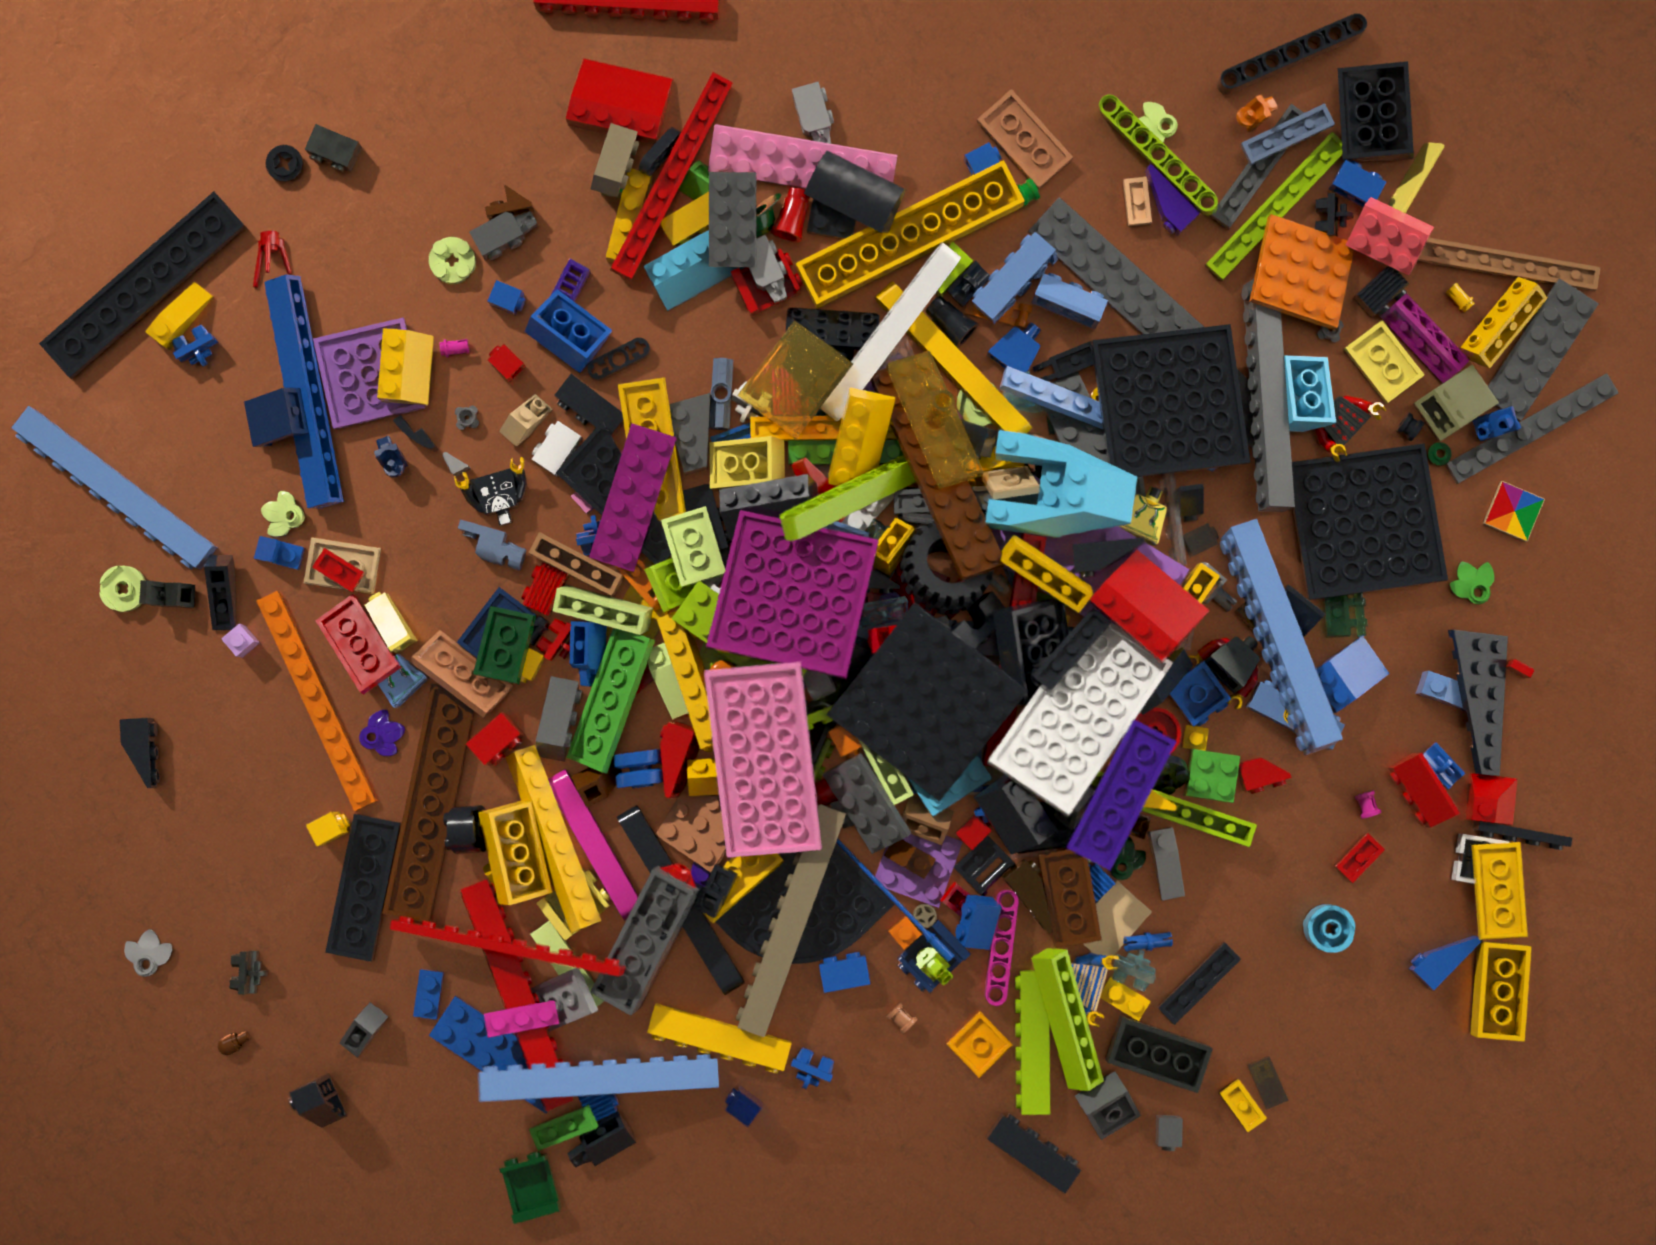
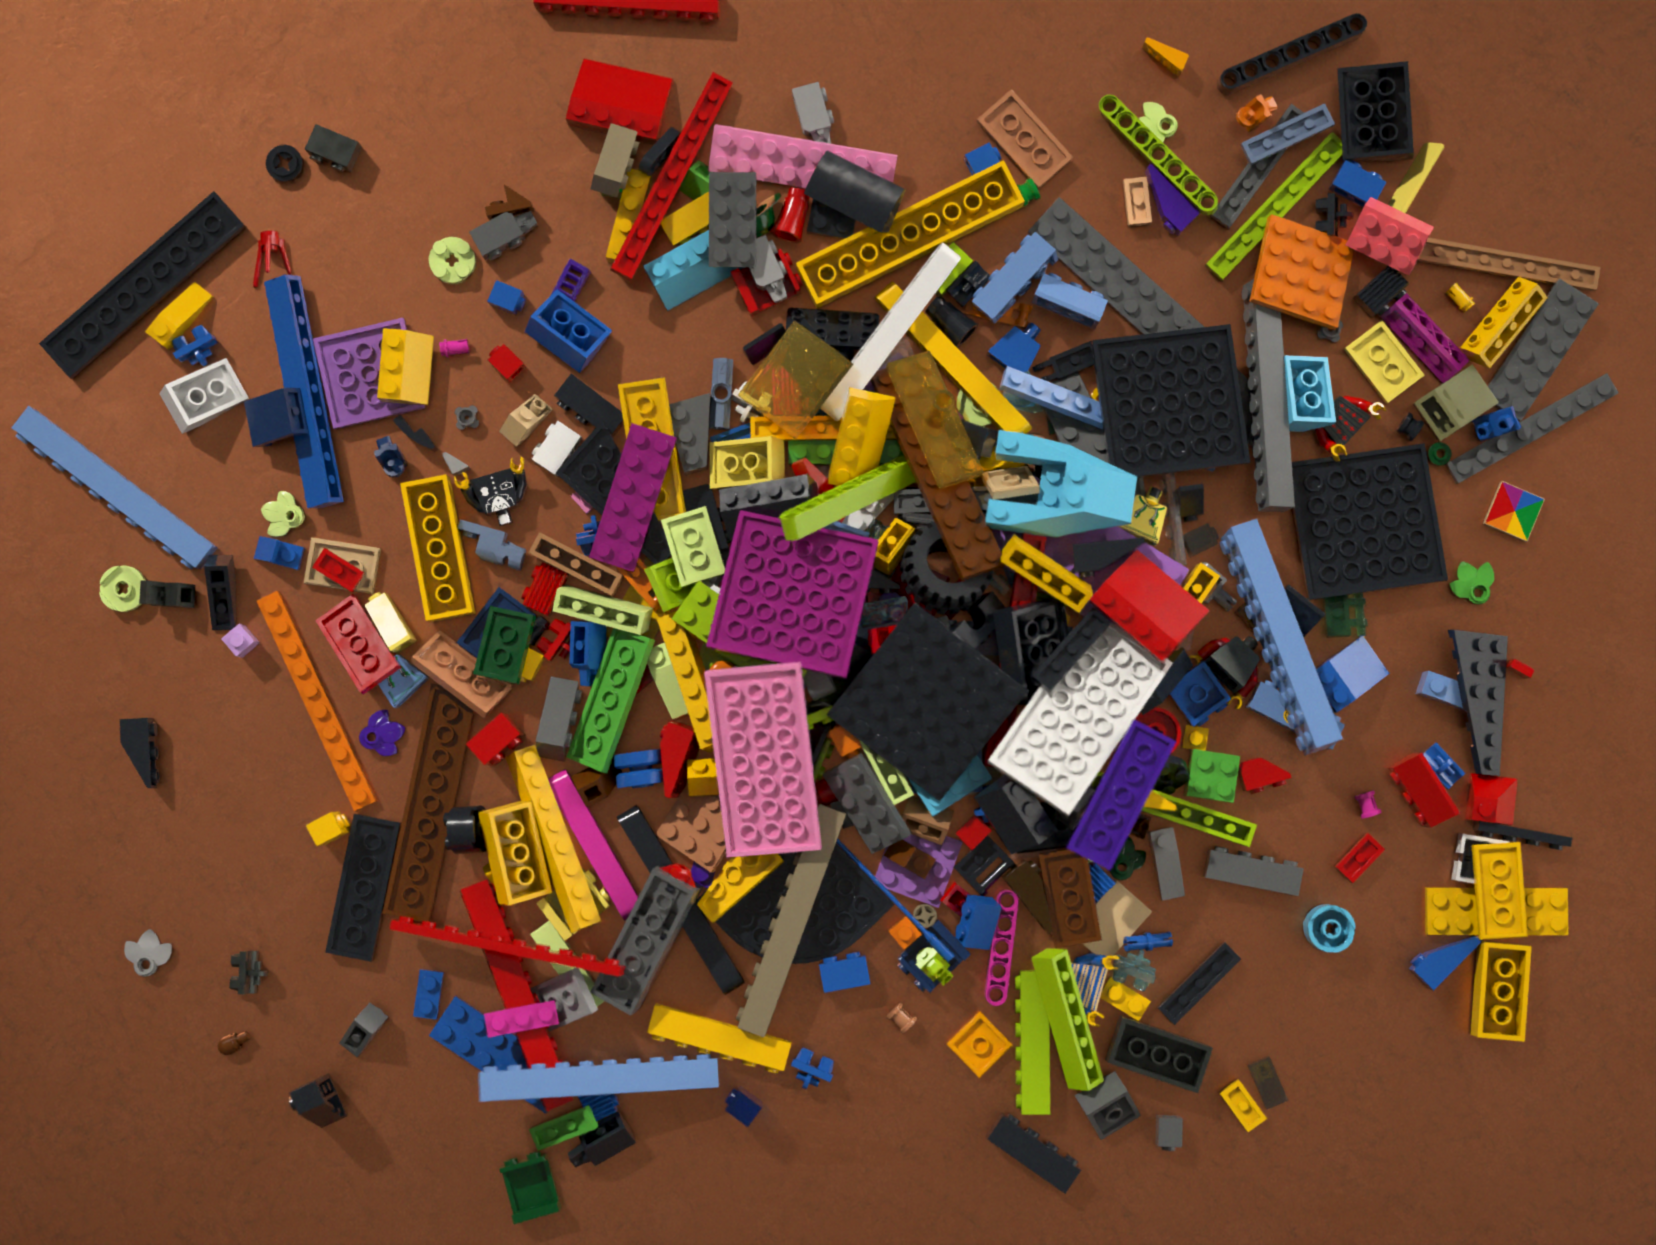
black beam [588,338,650,381] -> none
black slope [694,864,738,918] -> none
none -> white slope [159,358,249,434]
none -> yellow brick [400,474,476,623]
none -> slope [743,323,786,365]
none -> light orange slope [1142,38,1189,77]
none -> dark grey brick [1203,846,1304,896]
none -> yellow plate [1425,887,1568,935]

